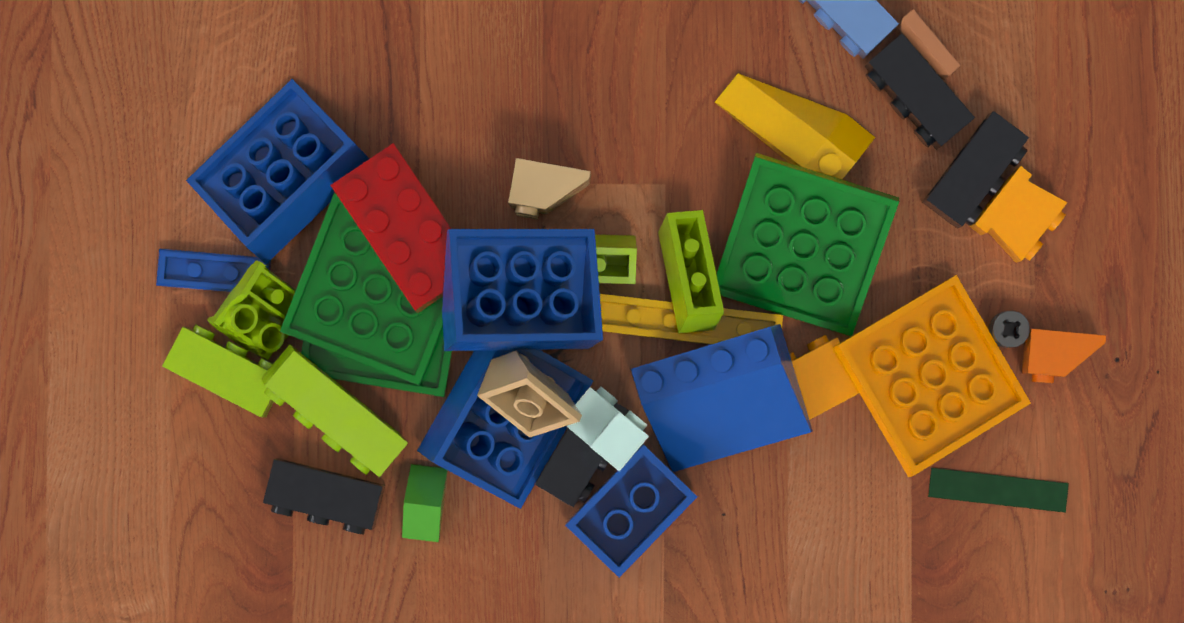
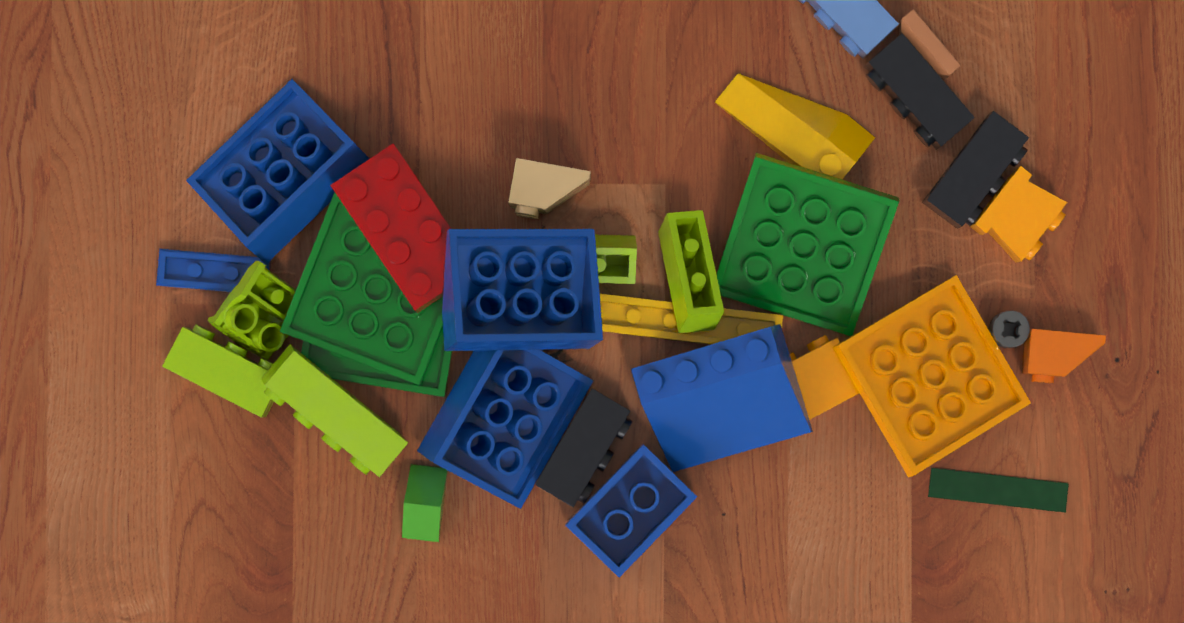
black brick [263,458,385,535] -> none
tan slope [477,351,582,438] -> none
light aqua brick [567,386,649,472] -> none

